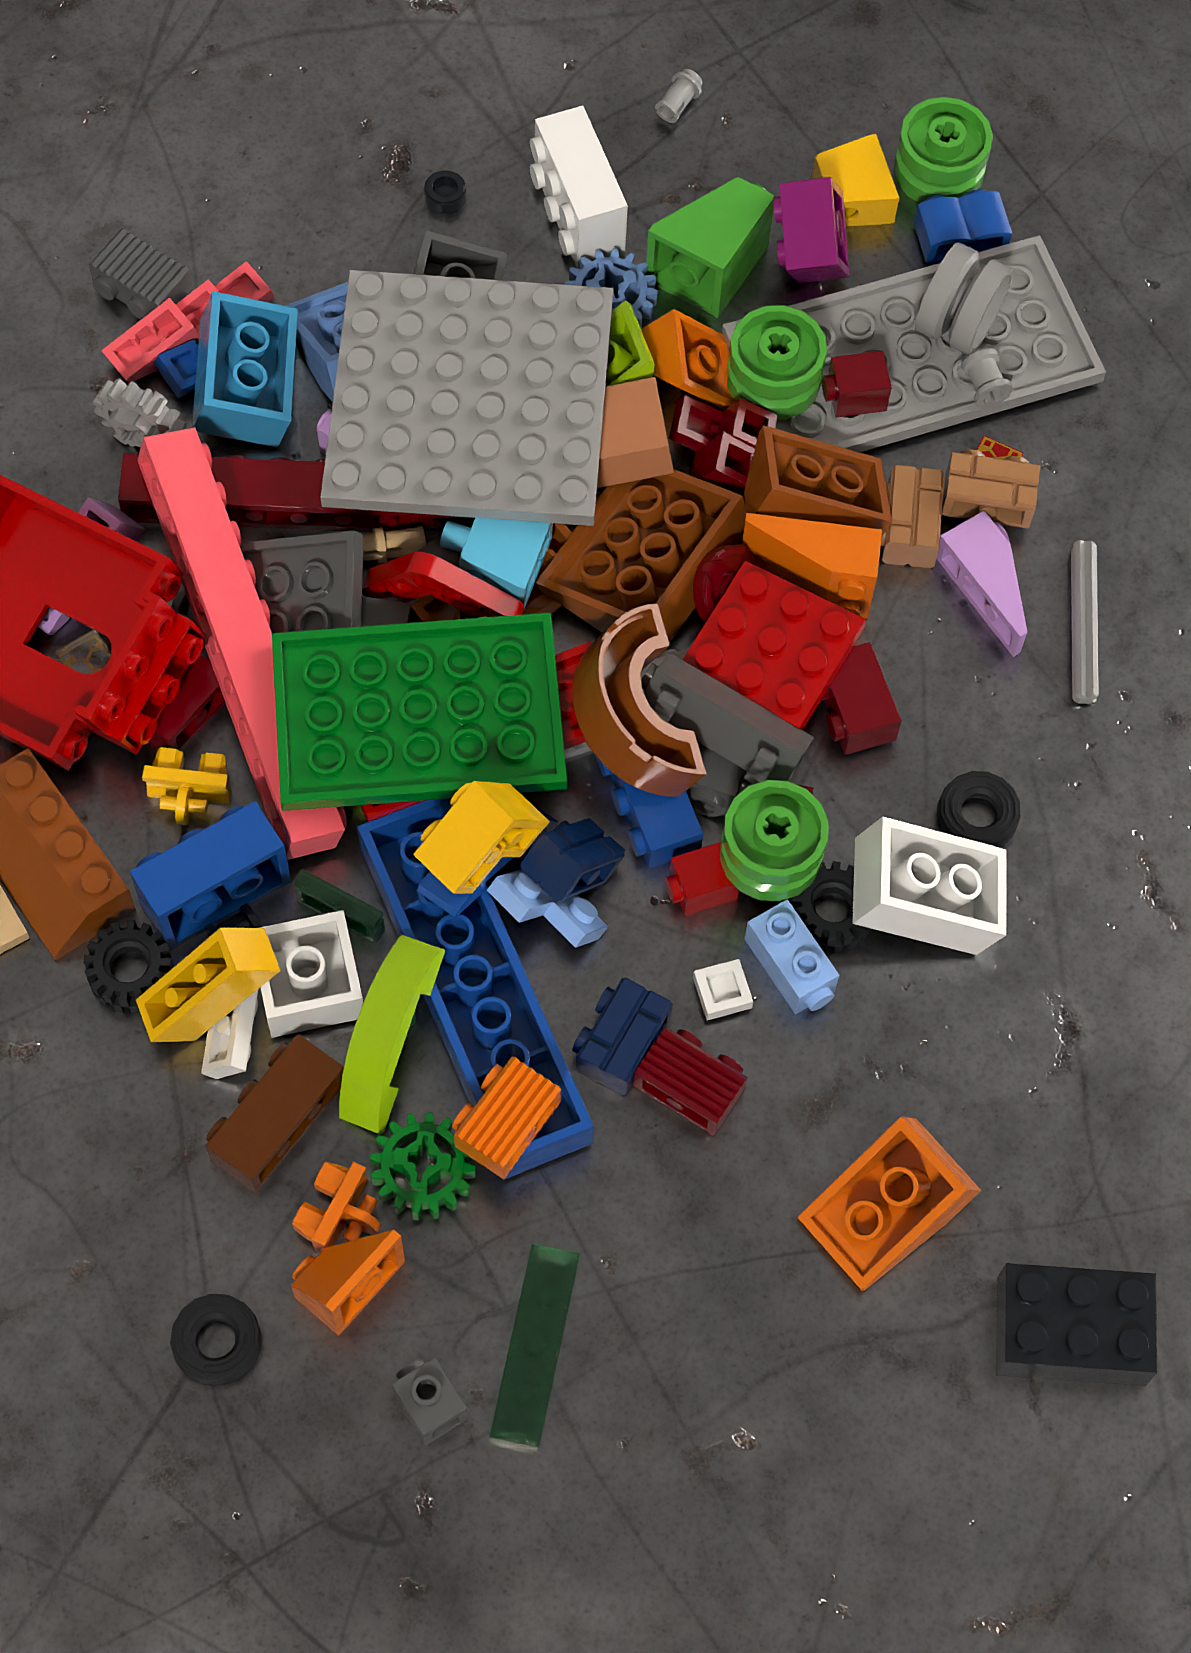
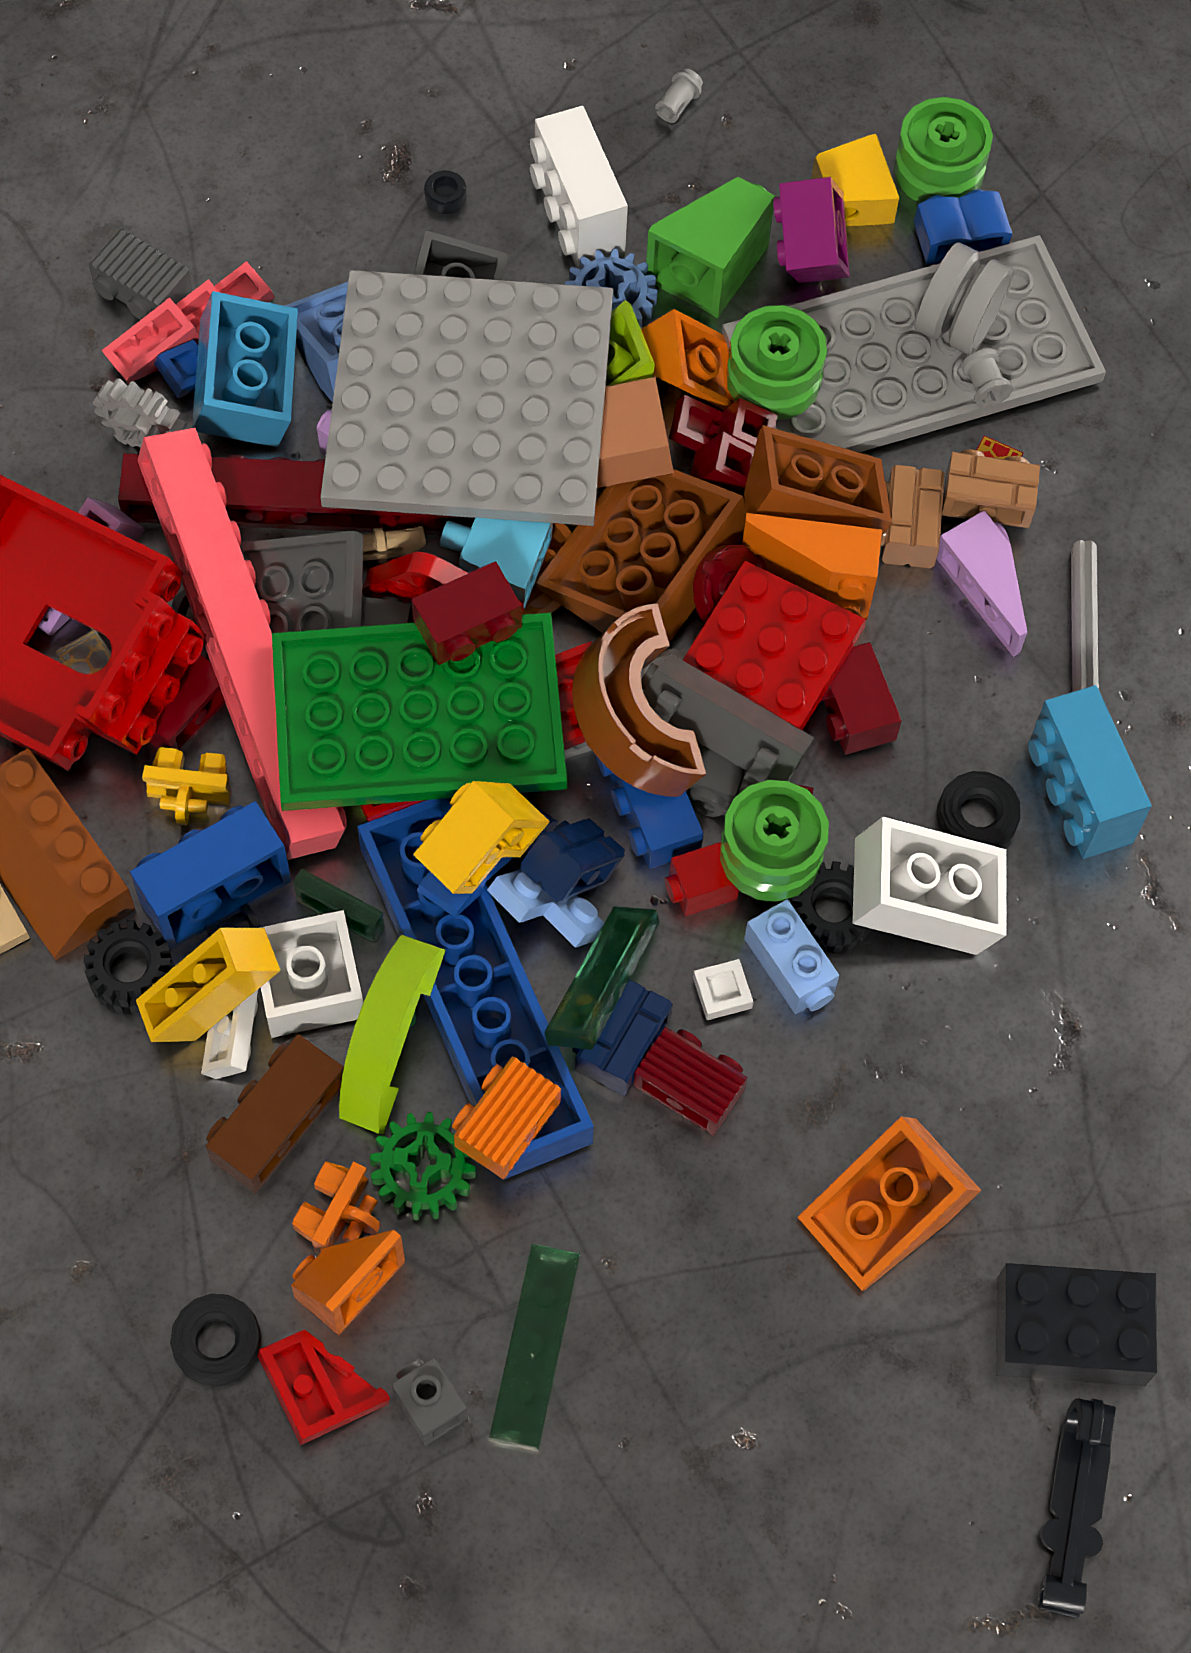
dark red brick [822,350,892,418] -> none
none -> red wing [257,1329,390,1445]
none -> dark red brick [412,561,522,665]
none -> clear green tile [544,906,660,1050]
none -> dark azure brick [1028,685,1152,859]
none -> black piece [1038,1398,1116,1618]

